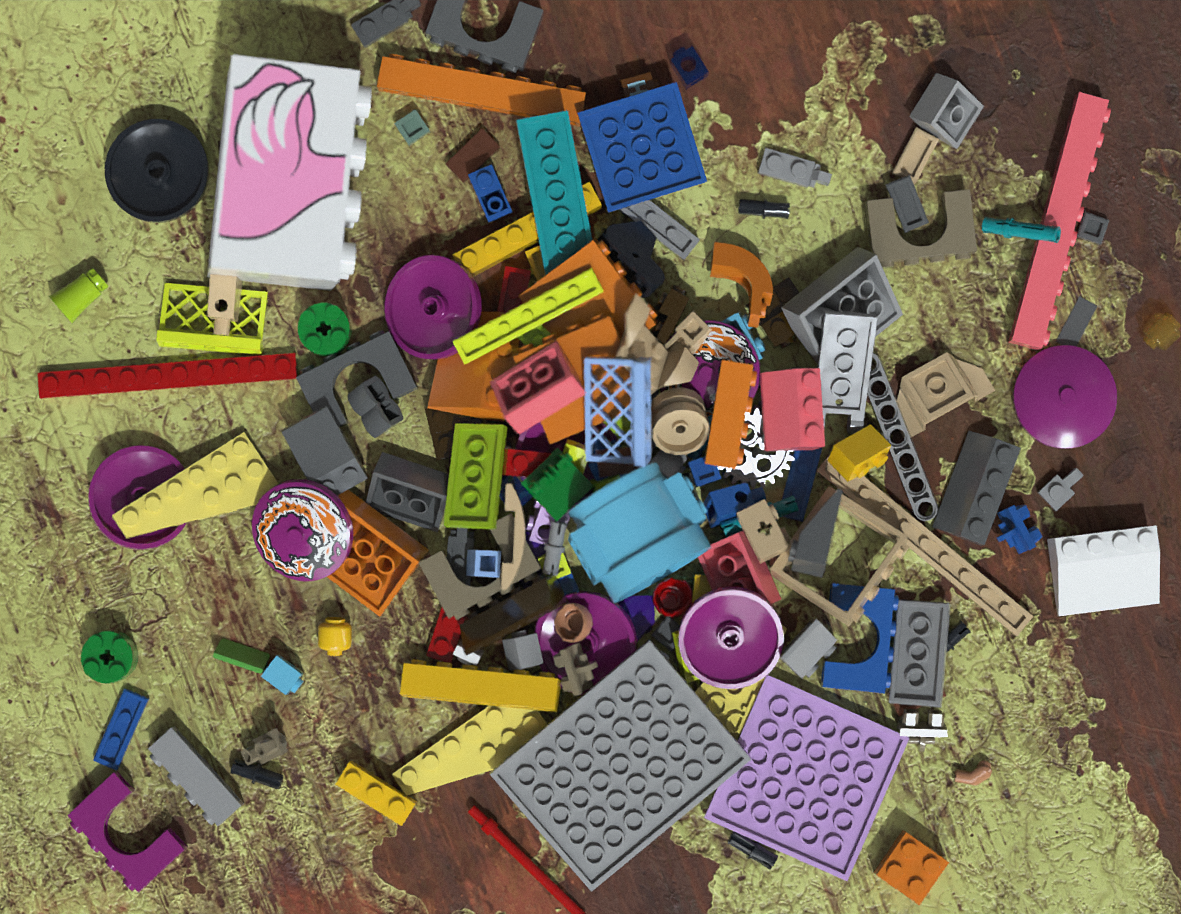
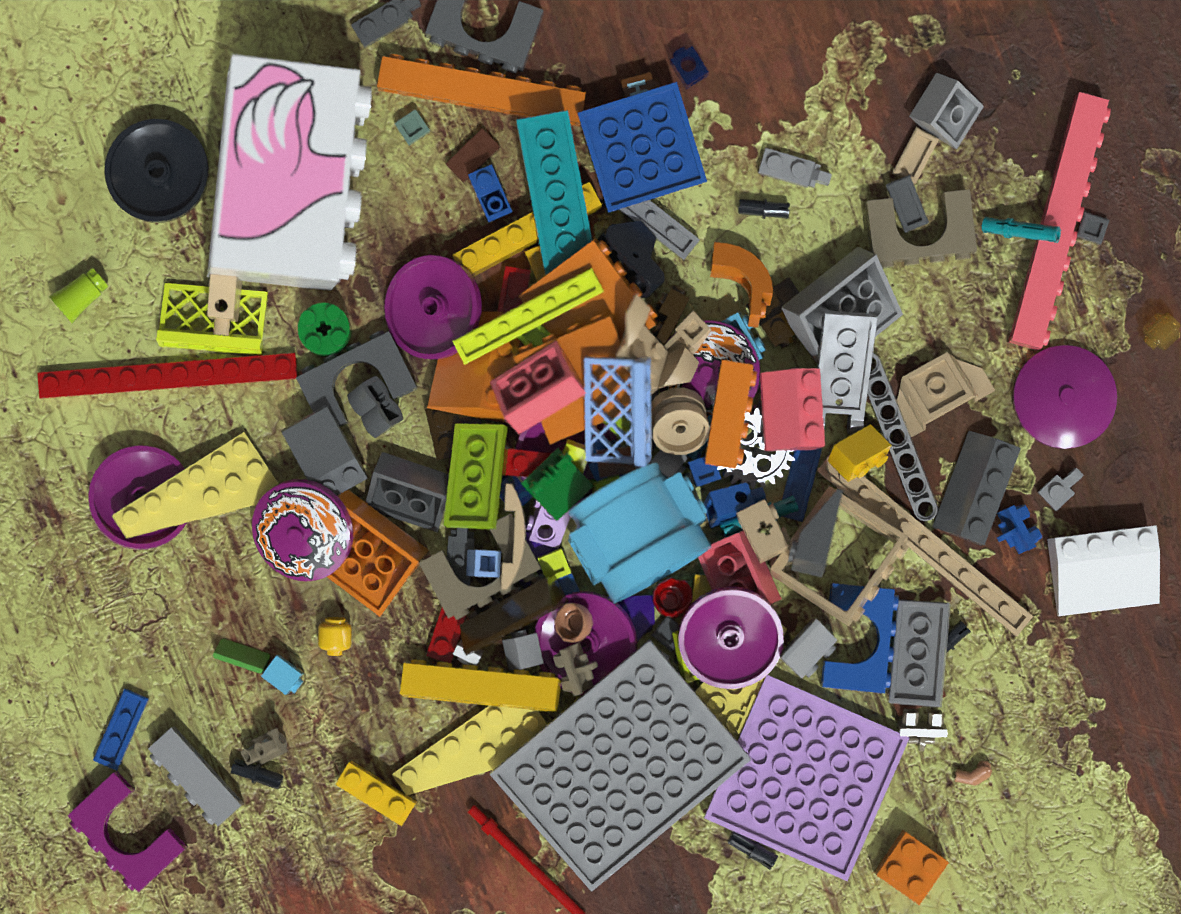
green brick [81,631,139,684] -> none
light grey pin [542,521,567,576] -> none
dark grey sticker [1056,296,1097,346] -> none

